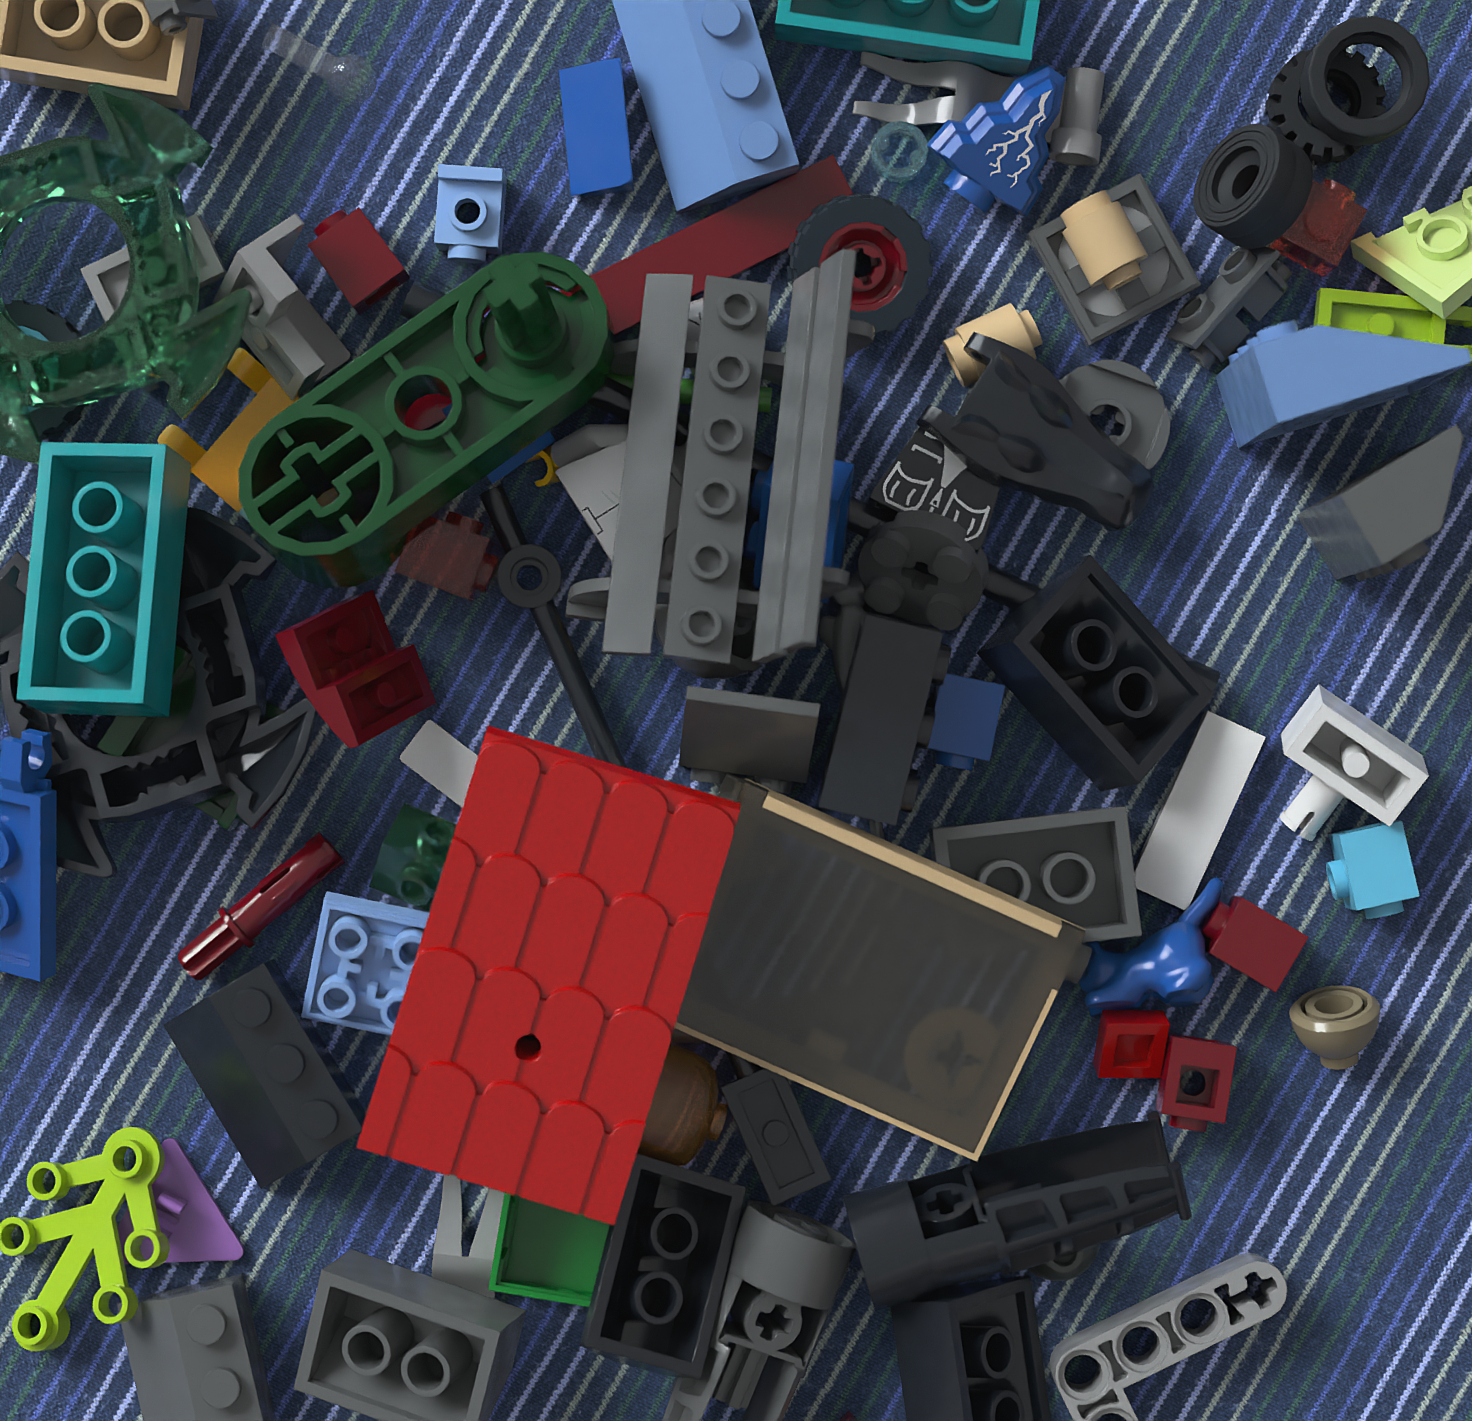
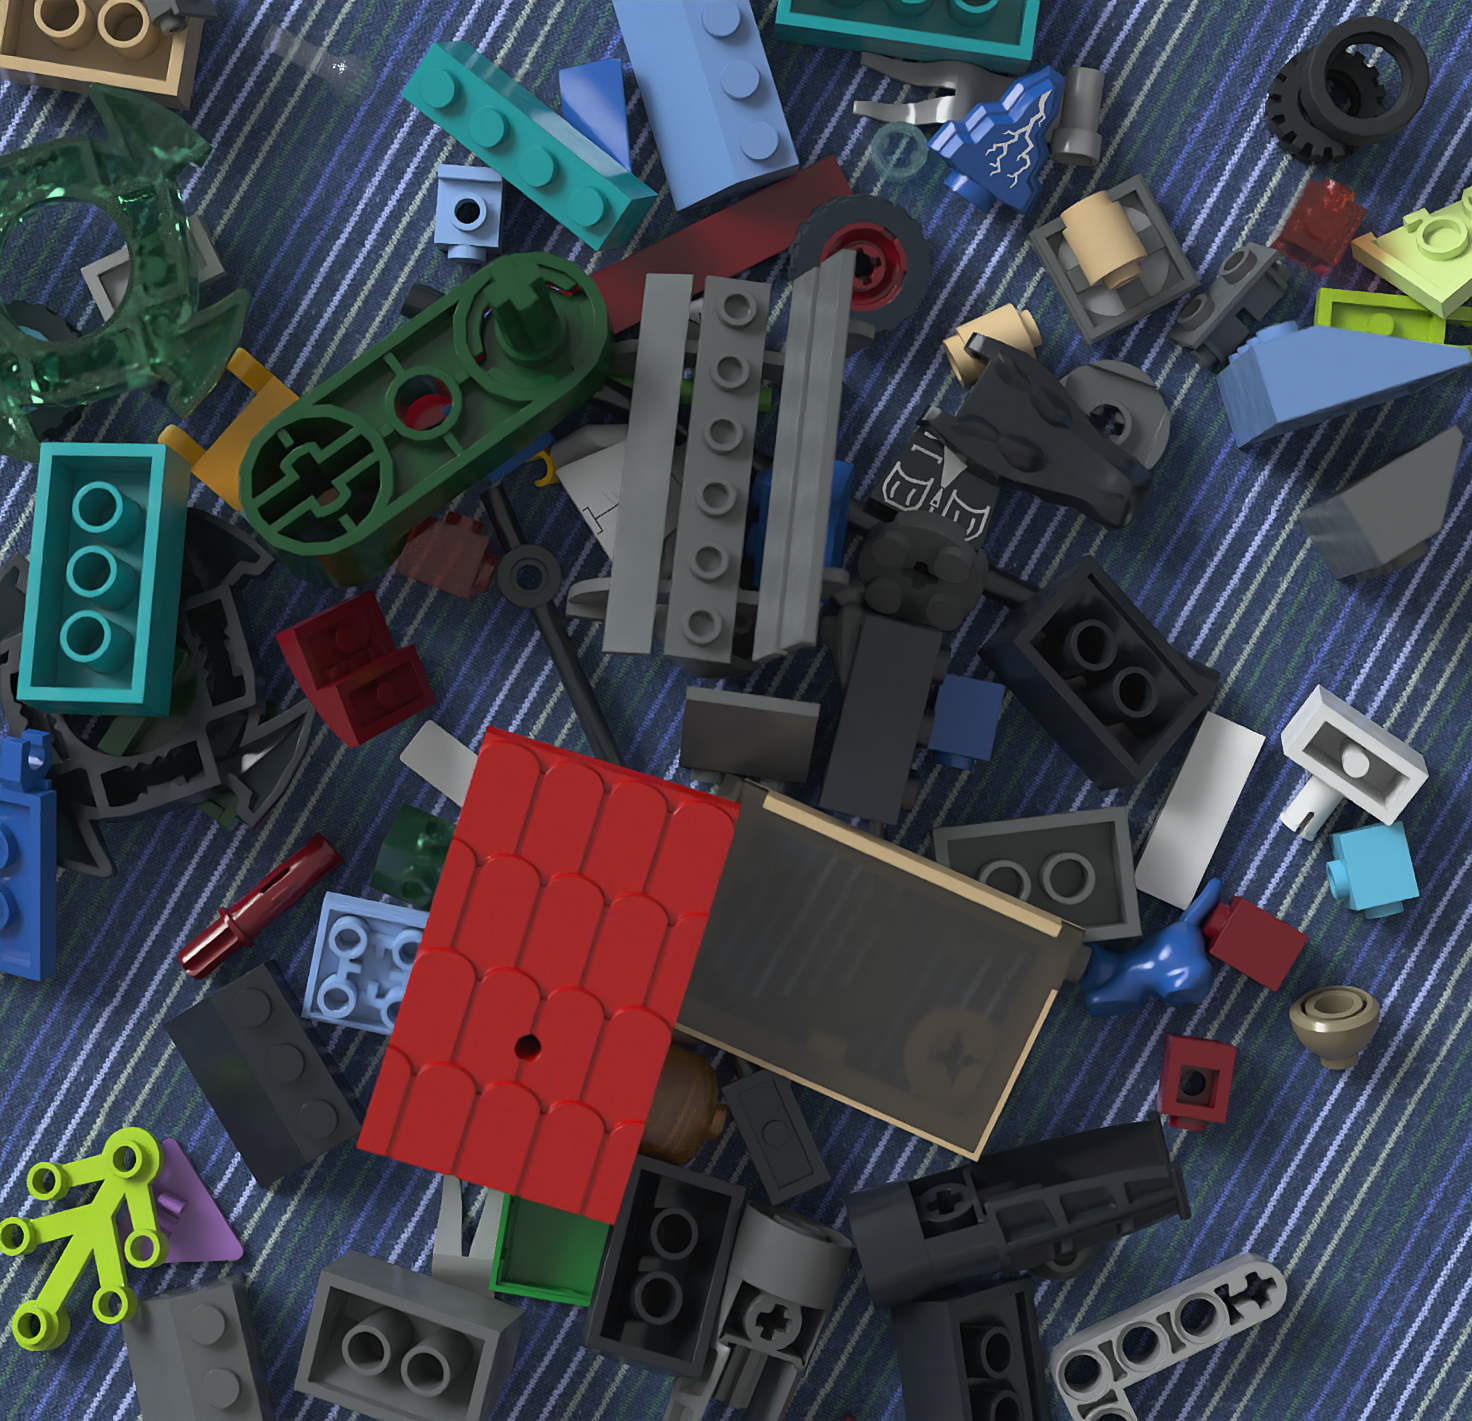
light grey panel [213,213,350,401] -> none
dark red brick [307,207,410,315] -> none
red plate [1093,1010,1170,1078] -> none
black tyre [1193,124,1313,249] -> none
none -> teal brick [401,41,659,252]

